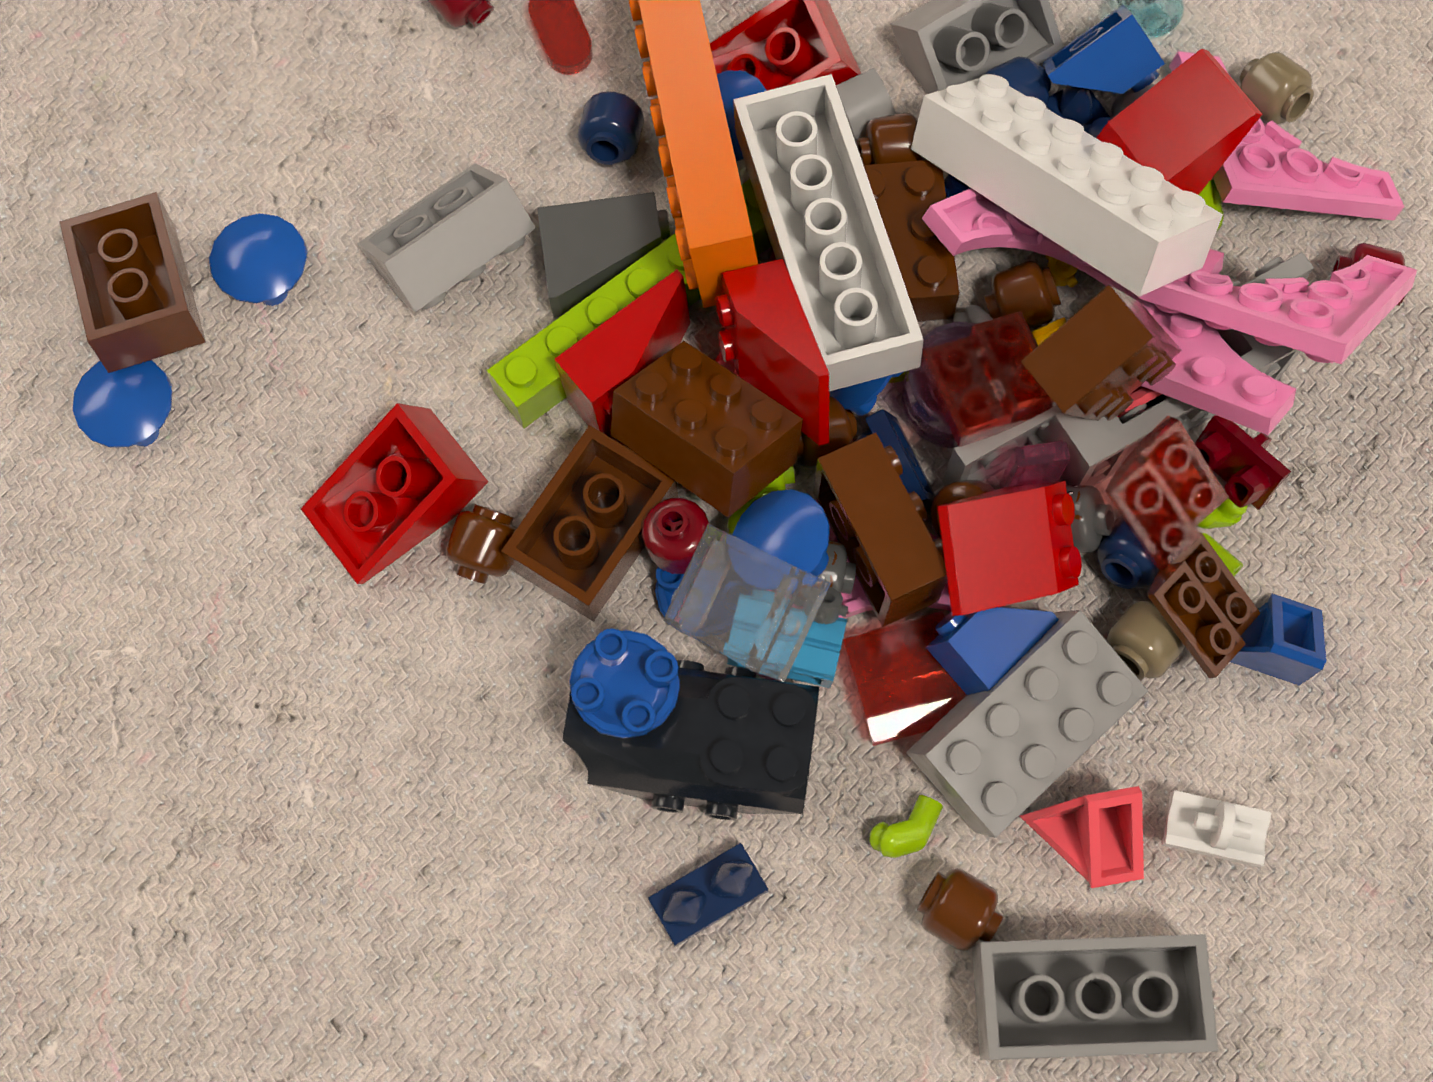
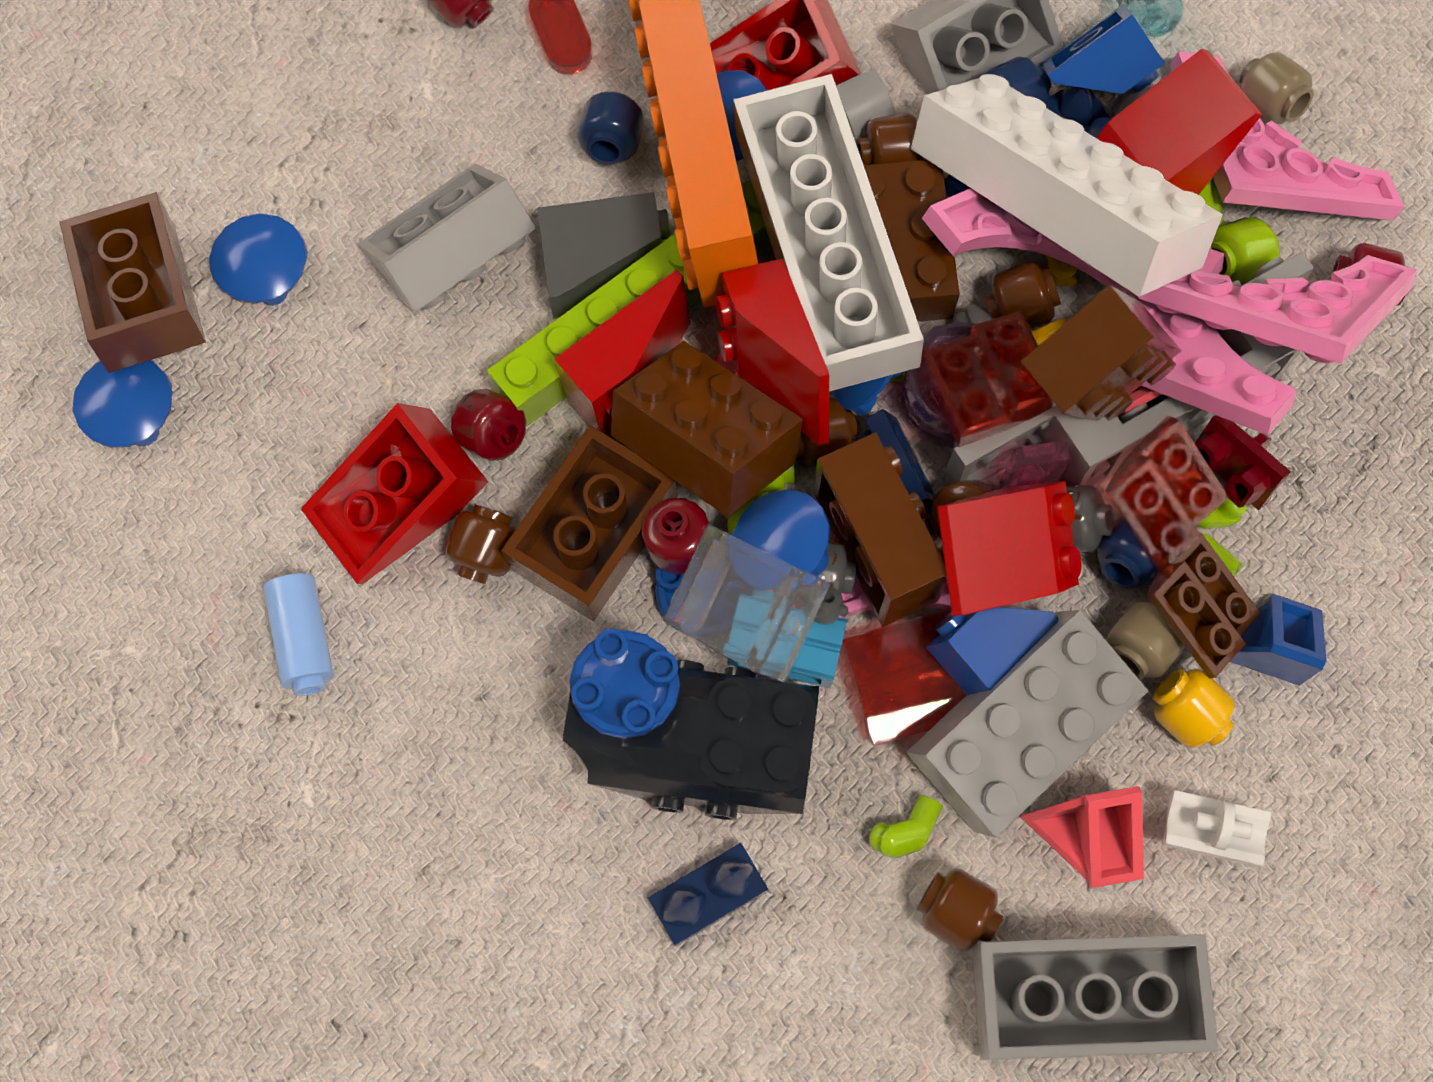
none -> light blue brick [263,573,334,696]
none -> dark red head [451,389,527,461]
none -> yellow head [1153,669,1235,748]
none -> lime head [1210,217,1280,285]

